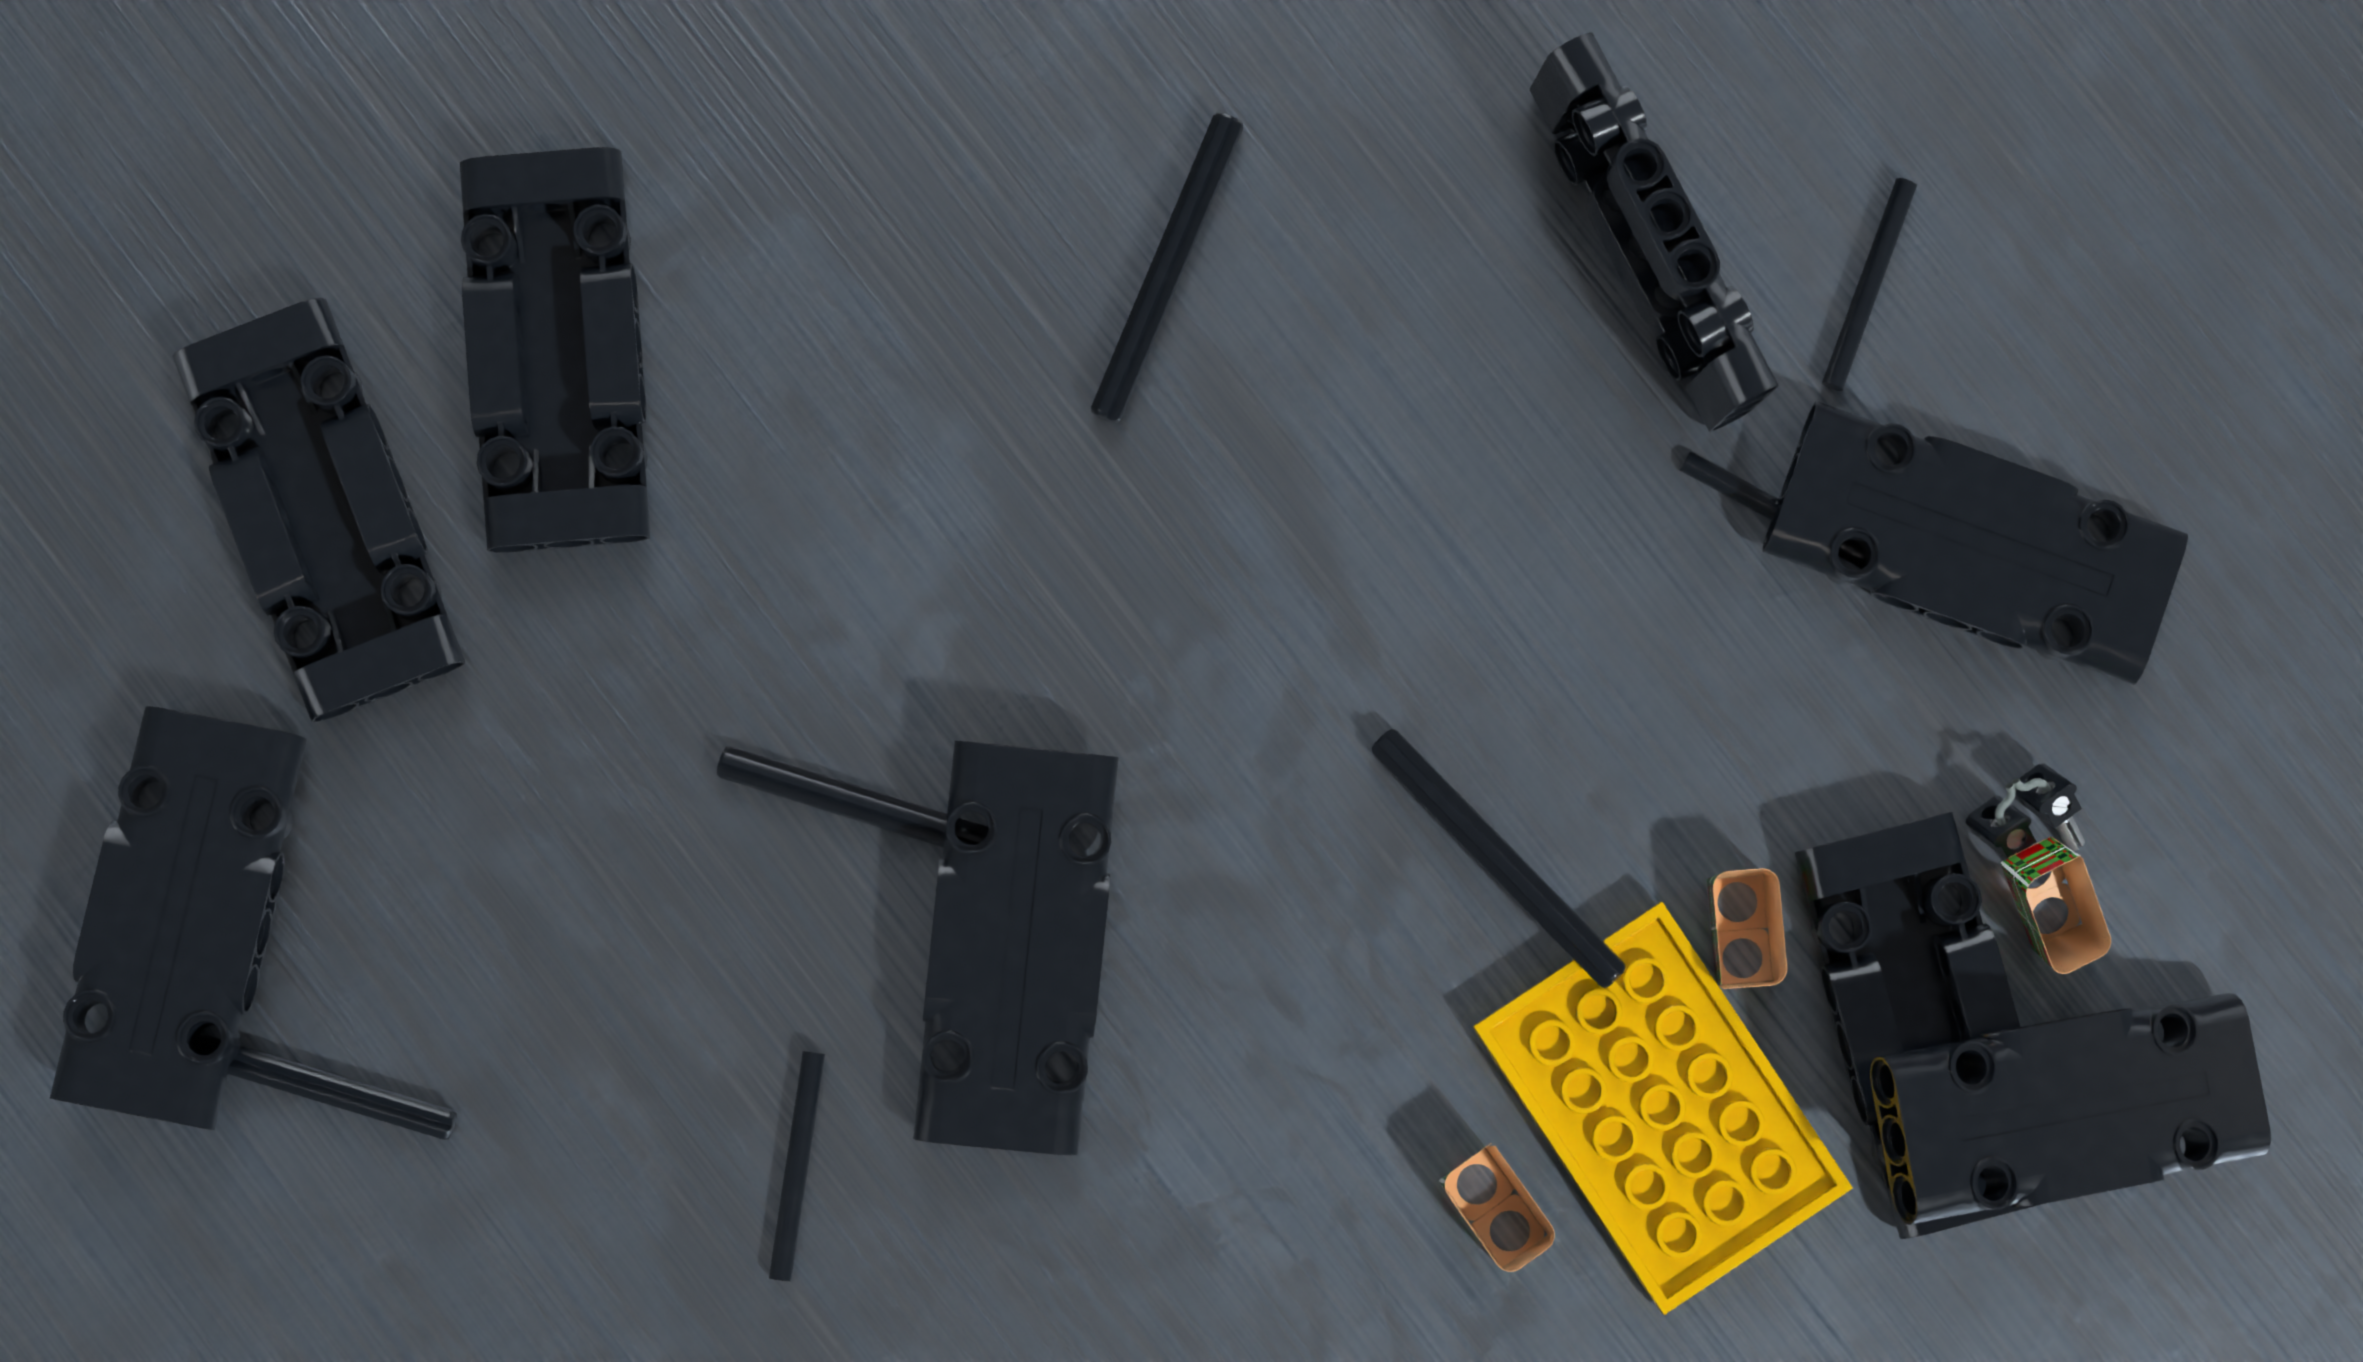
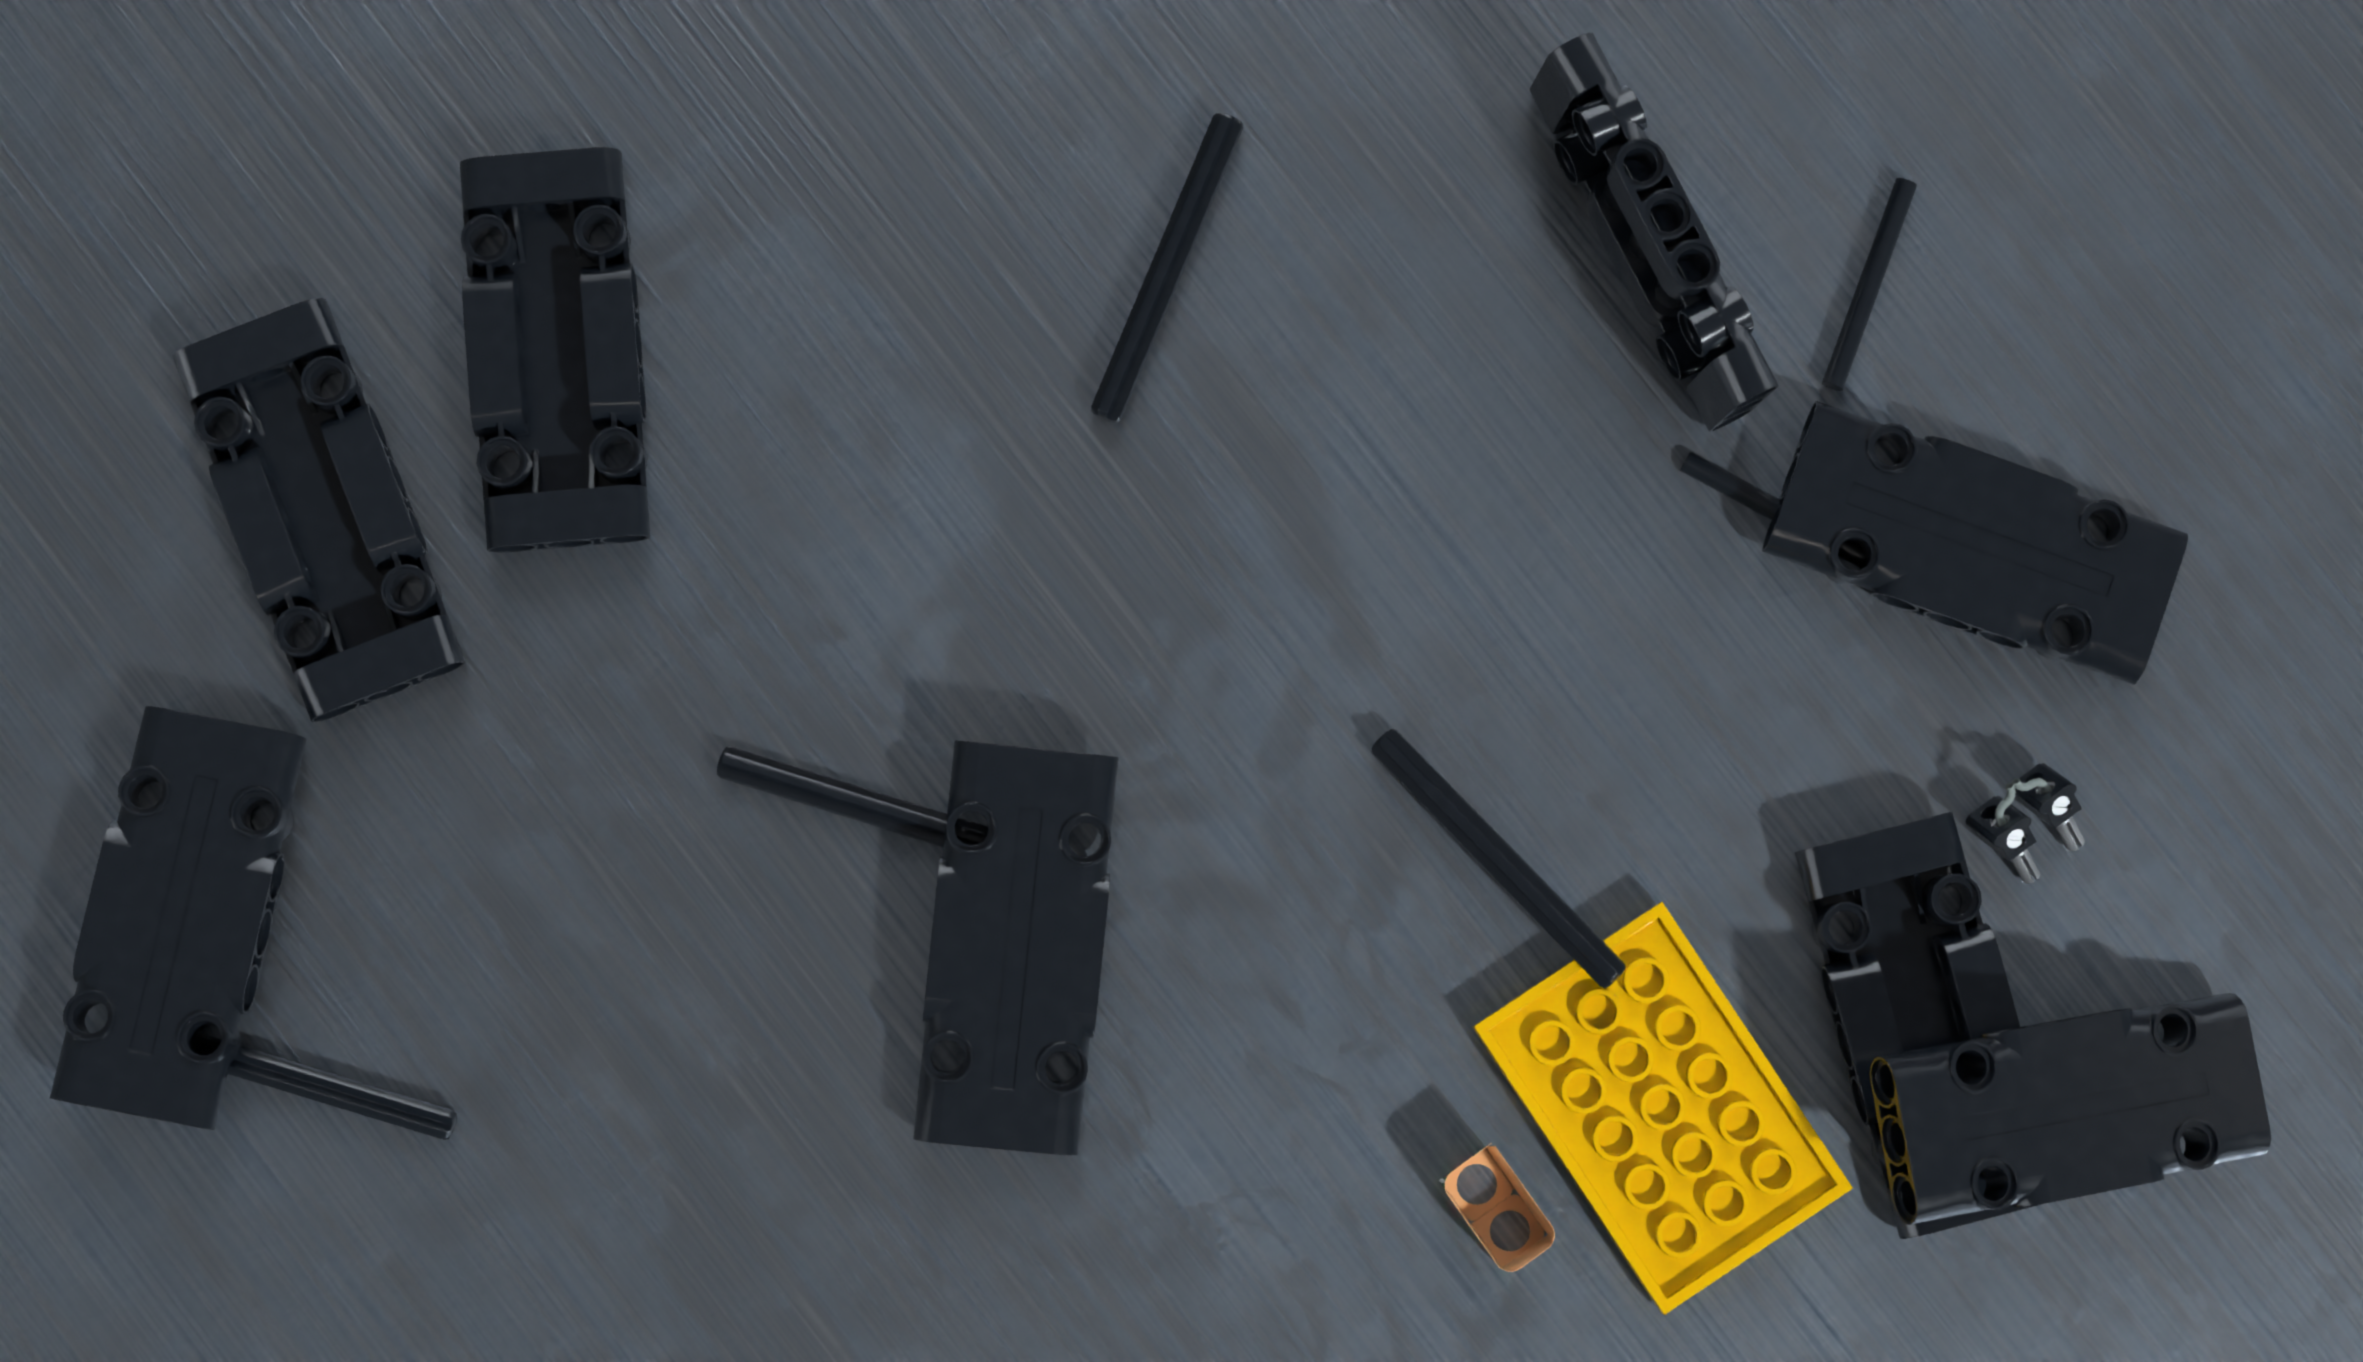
black bar [769,1051,825,1281] -> none
light nougat piece [1707,868,1787,989] -> none
light nougat piece [2000,837,2111,974] -> none

